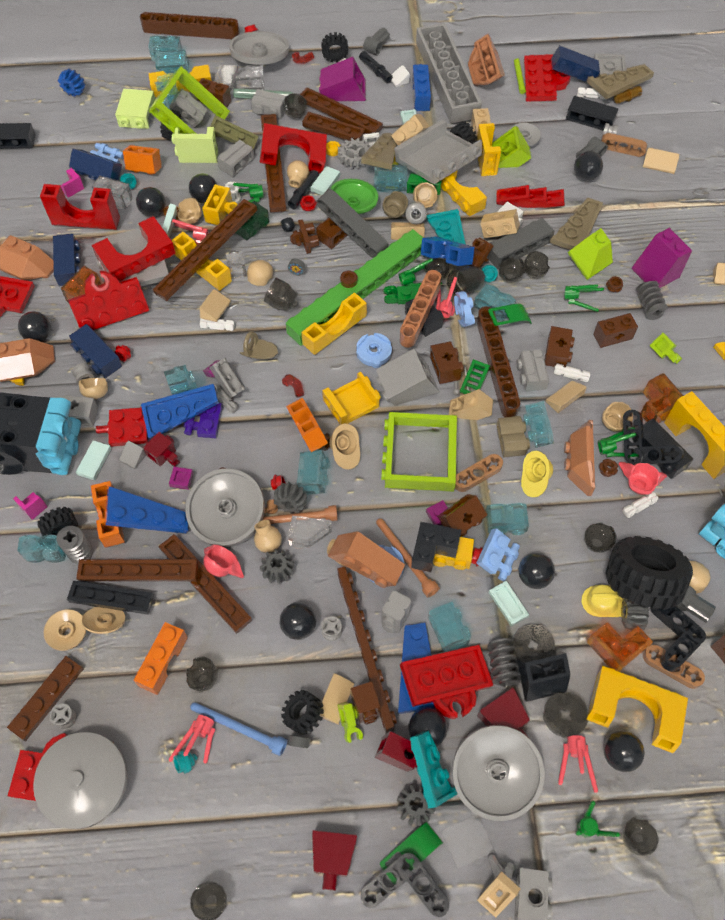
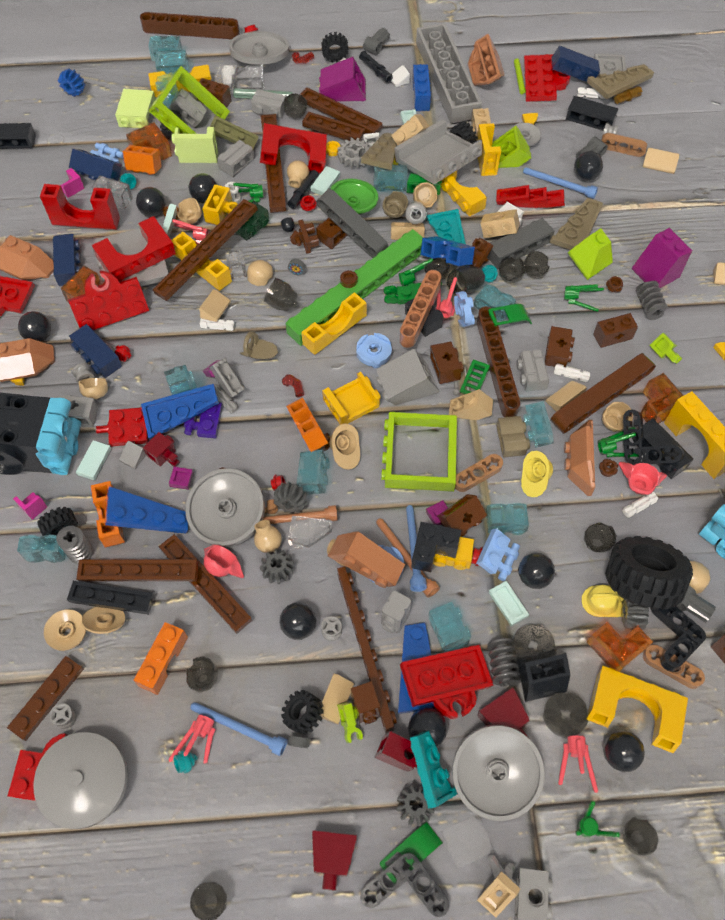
none -> clear orange brick [126,122,172,161]
none -> medium blue piece [406,505,427,592]
none -> yellow tile [522,112,538,124]
none -> medium blue piece [523,167,598,199]
none -> reddish brown beam [550,353,656,434]

